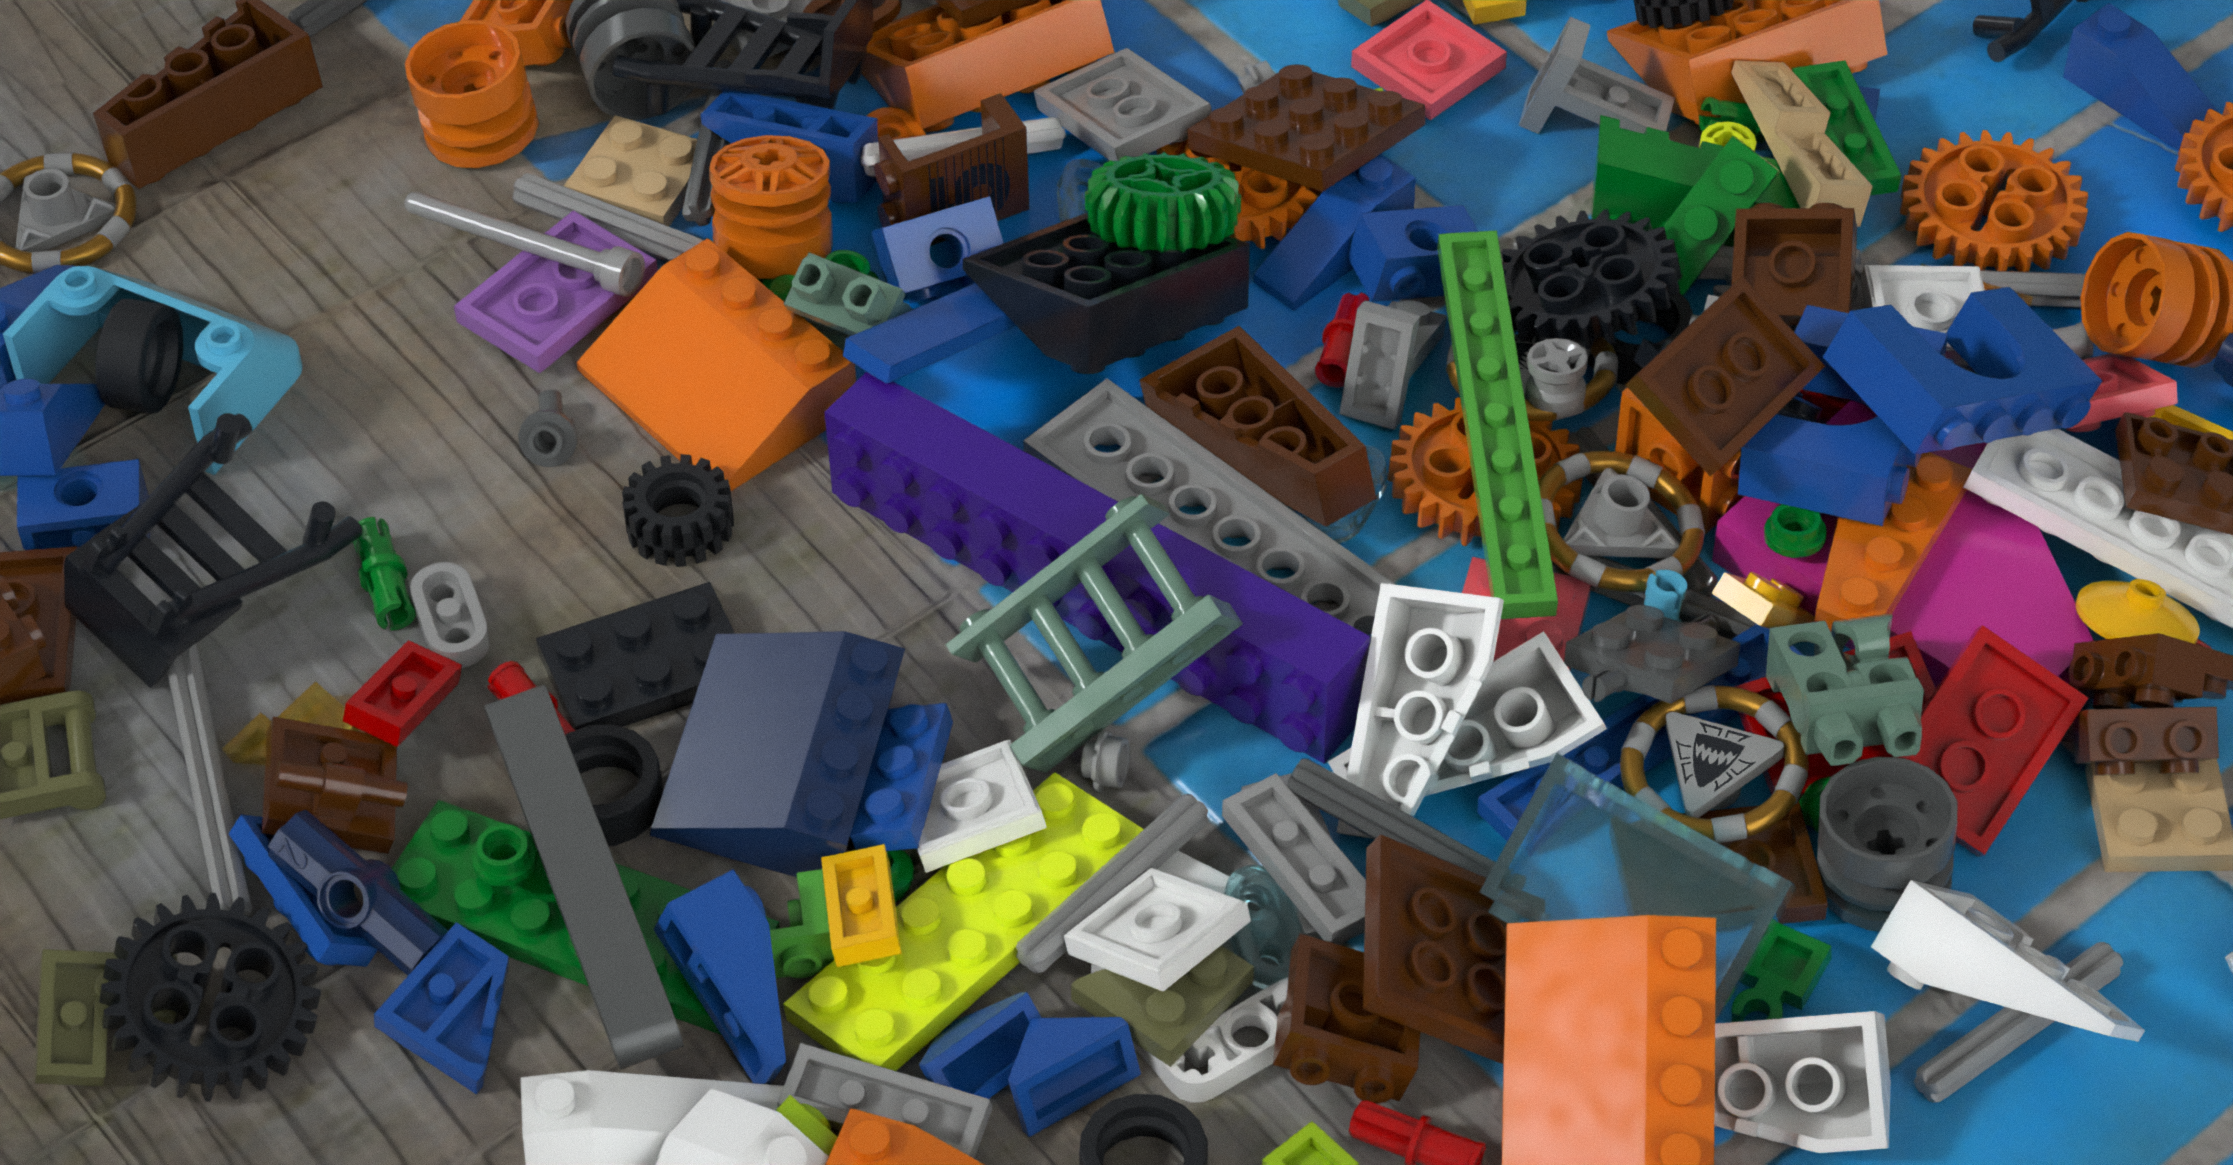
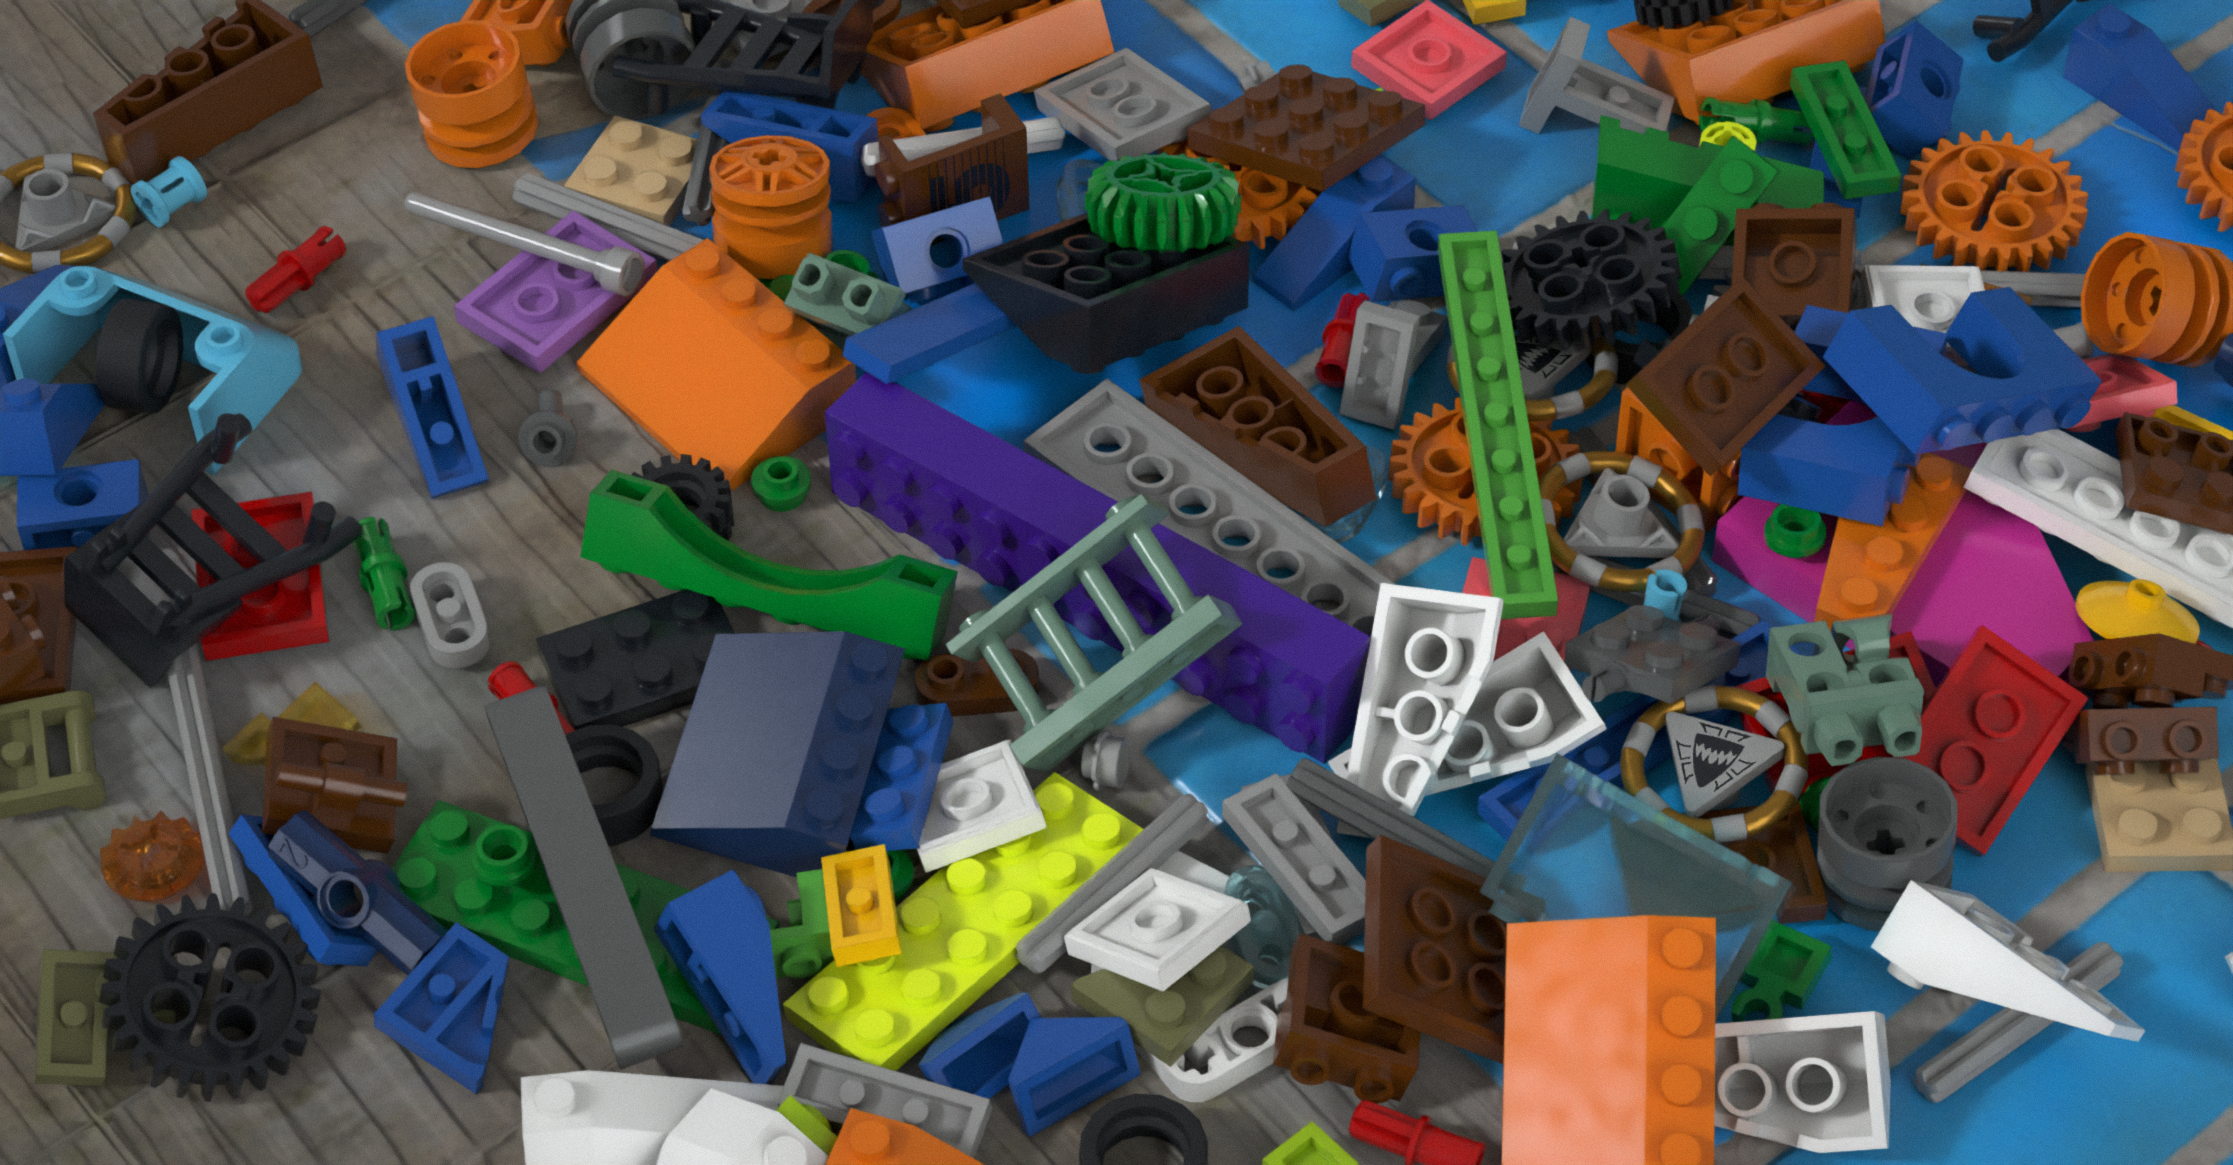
red plate [342,640,462,747] -> none
light grey wheel [1526,338,1588,413] -> none
yellow plate [1712,571,1815,629] -> none
tan slope [1731,60,1873,227] -> none
none -> clear orange gear [100,810,205,902]
none -> medium azure bush [130,156,207,228]
none -> red plate [191,491,329,661]
none -> red axle [245,226,346,314]
none -> blue slope [376,316,489,499]
none -> green arch [580,469,958,661]
none -> green plate [751,456,811,512]
none -> reddish brown plate [915,648,1039,717]
none -> blue brick [1865,20,1964,159]

